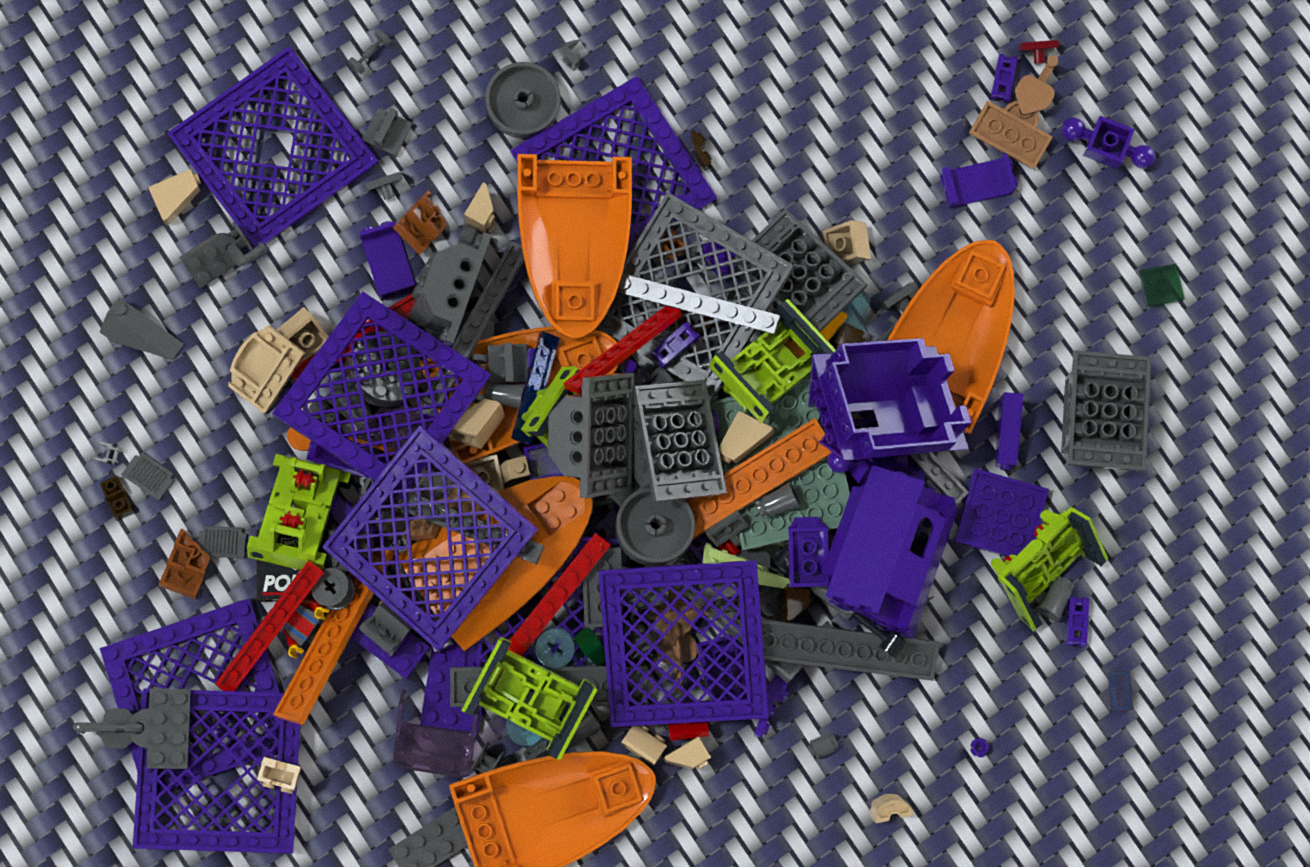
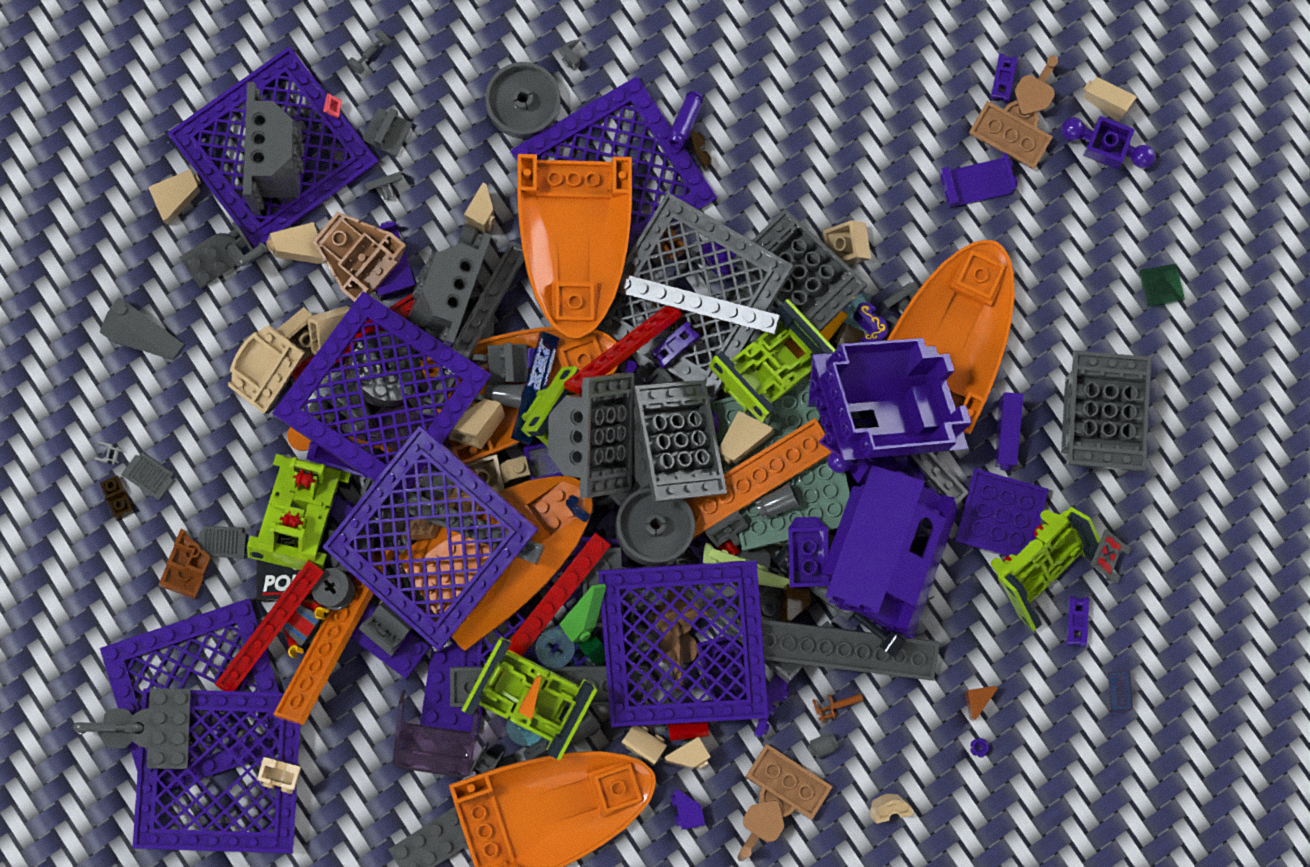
dark orange slope [393,190,448,255] -> none
dark red tile [1018,40,1059,64] -> none
dark grey plant [1036,576,1074,621] -> none
none -> dark grey wedge [243,82,304,216]
none -> tan slope [266,222,324,264]
none -> tan slope [307,306,351,355]
none -> medium nougat wedge [313,212,407,302]
none -> coral slope [323,94,342,118]
none -> orange slope [519,675,541,719]
none -> bright green slope [559,584,606,642]
none -> clear blue arm [566,495,590,522]
none -> dark purple axle [667,91,703,149]
none -> dark purple slope [671,790,705,830]
none -> medium nougat plate [737,744,833,862]
none -> dark orange piece [812,694,863,723]
none -> dark purple animal [853,302,888,342]
none -> dark orange slope [965,686,998,721]
none -> tan slope [1083,77,1137,123]
none -> dark grey flag [1091,529,1131,583]

